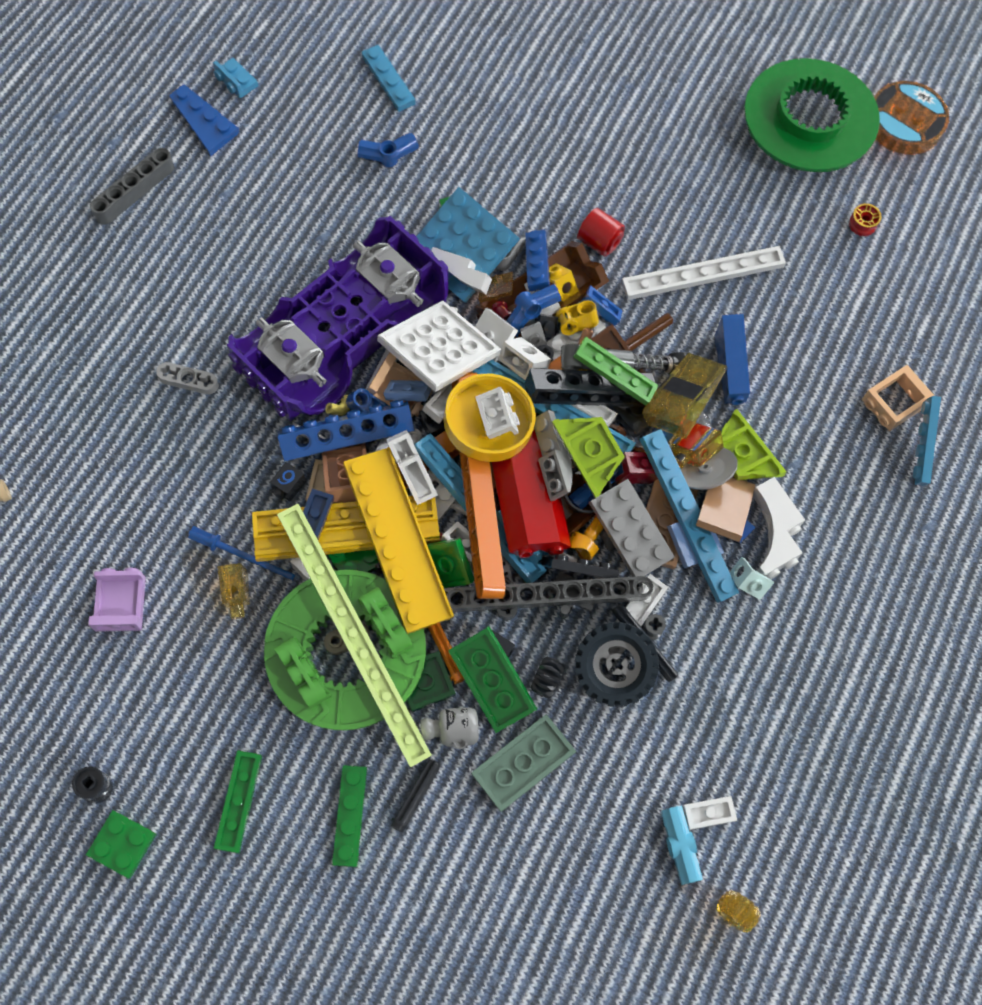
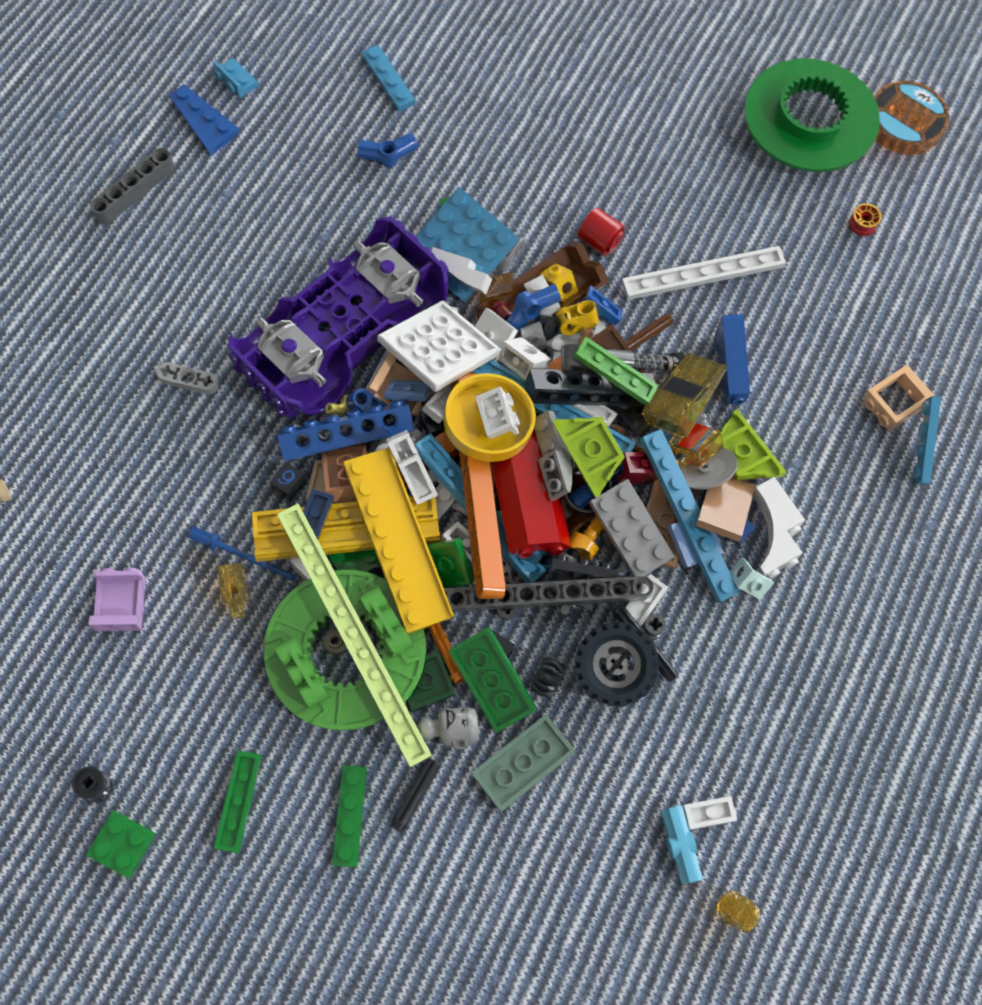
blue plate [525,229,550,292] -> none

